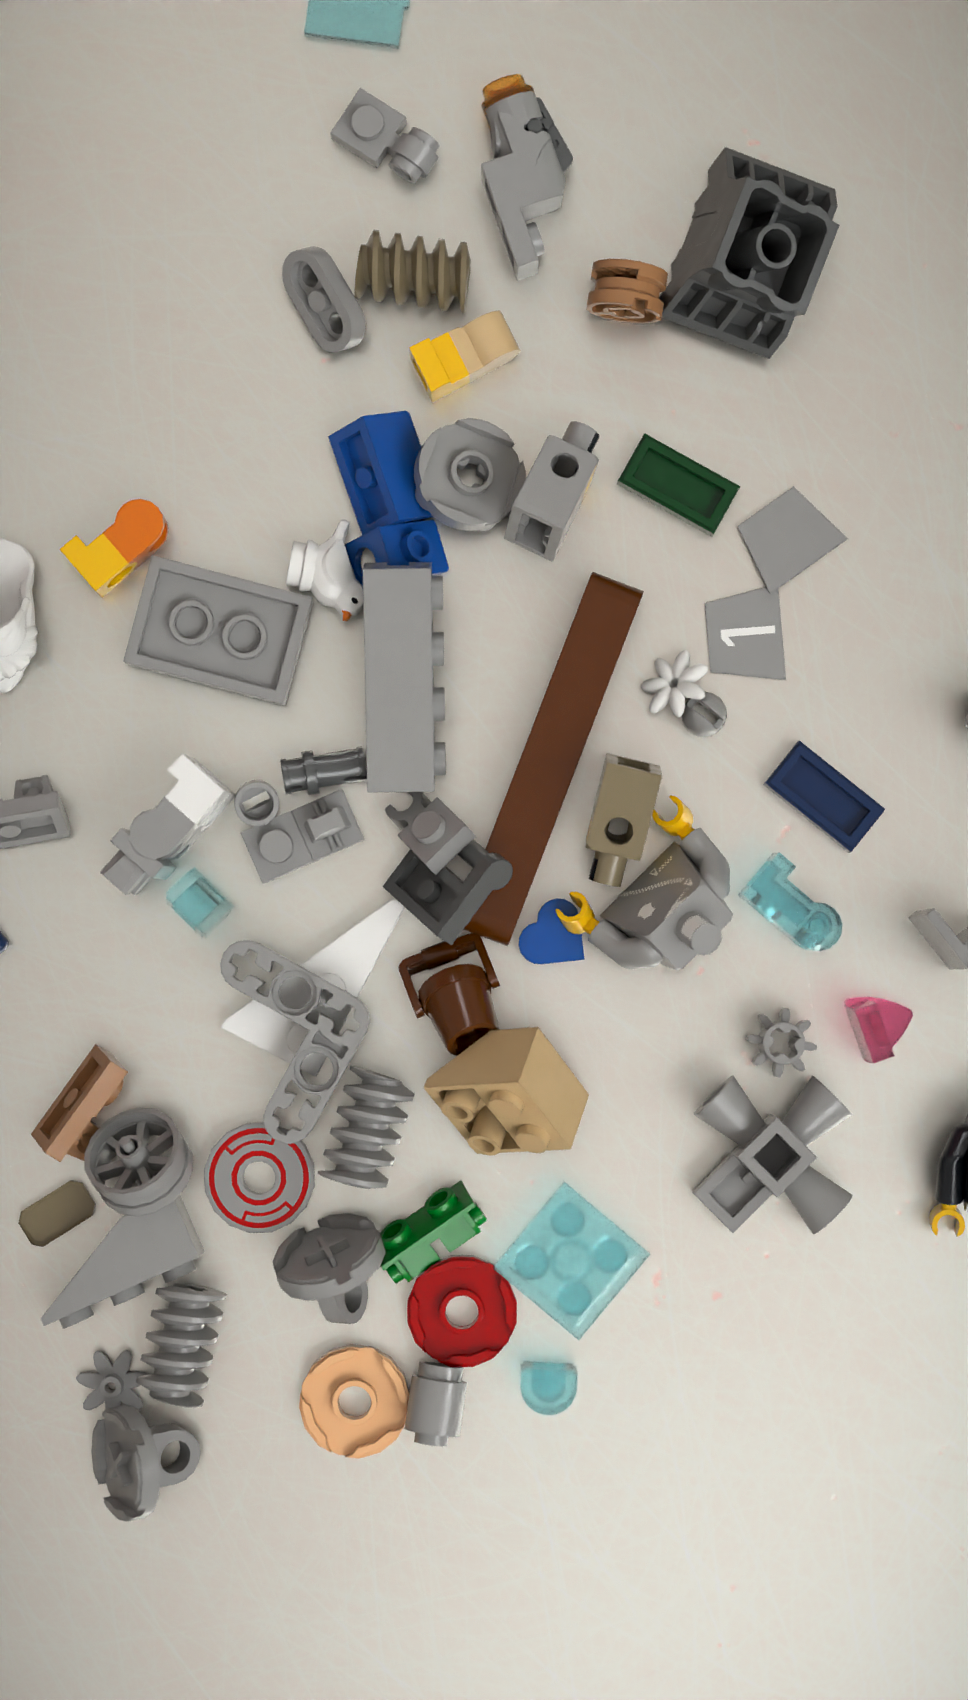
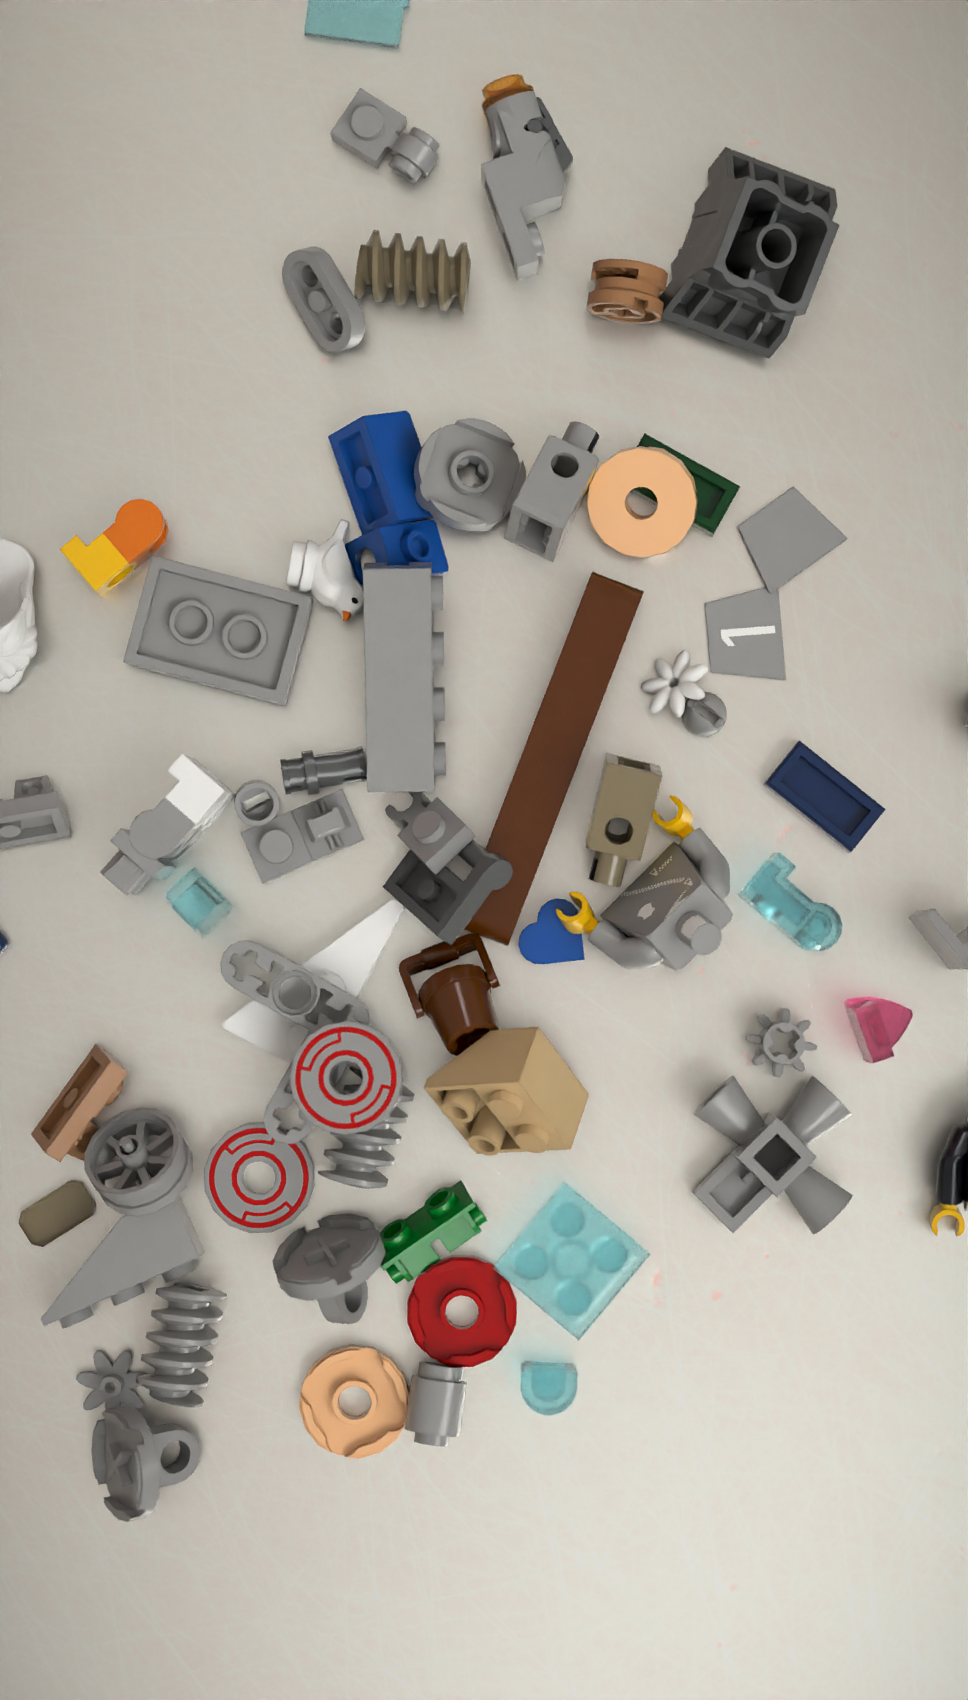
leg [409,310,521,403] -> none
none -> light grey tile [290,1021,404,1135]
none -> light nougat tile [587,446,698,558]

